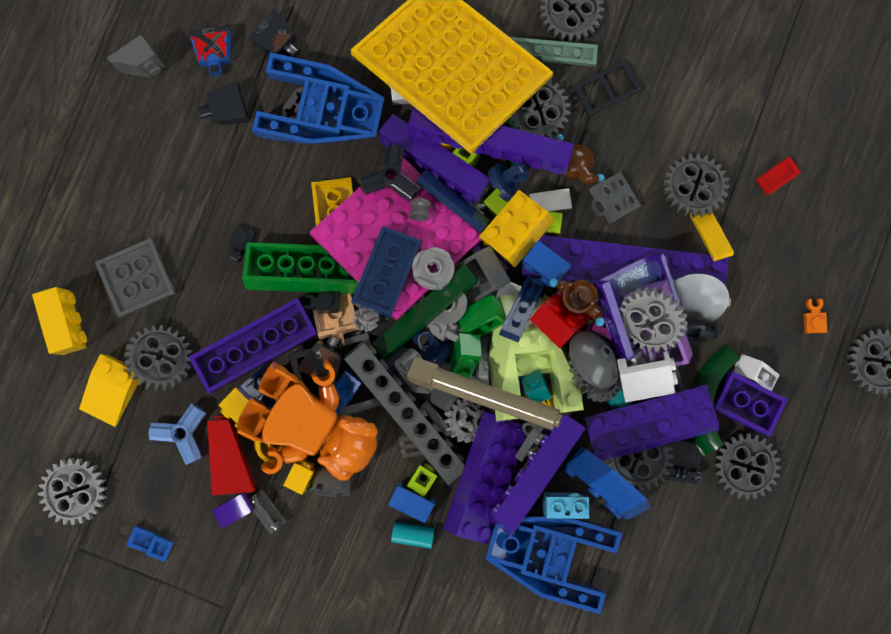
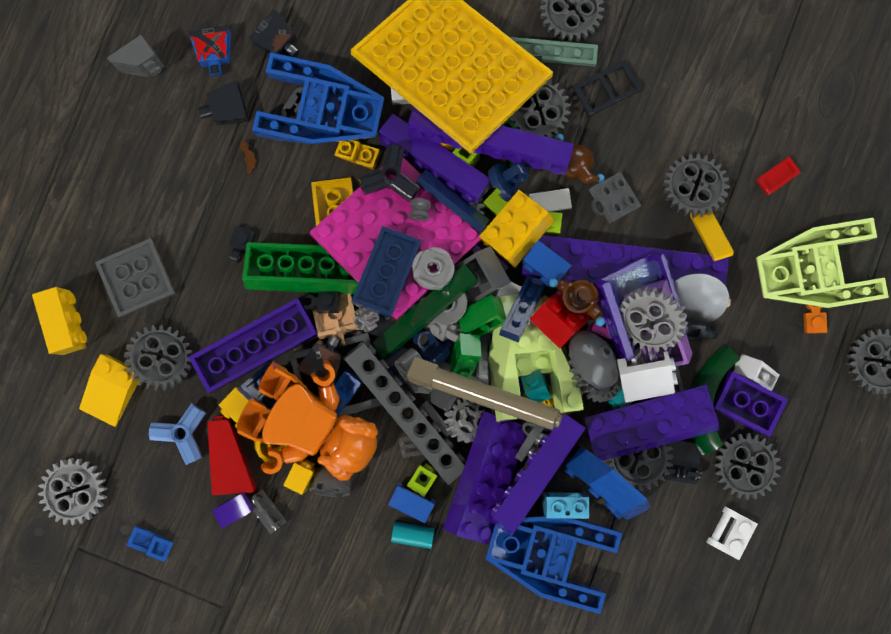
none -> reddish brown piece [240,141,257,174]
none -> yellow slope [335,140,382,170]
none -> white plate [706,506,758,560]
none -> yellowish green wedge [756,218,889,308]

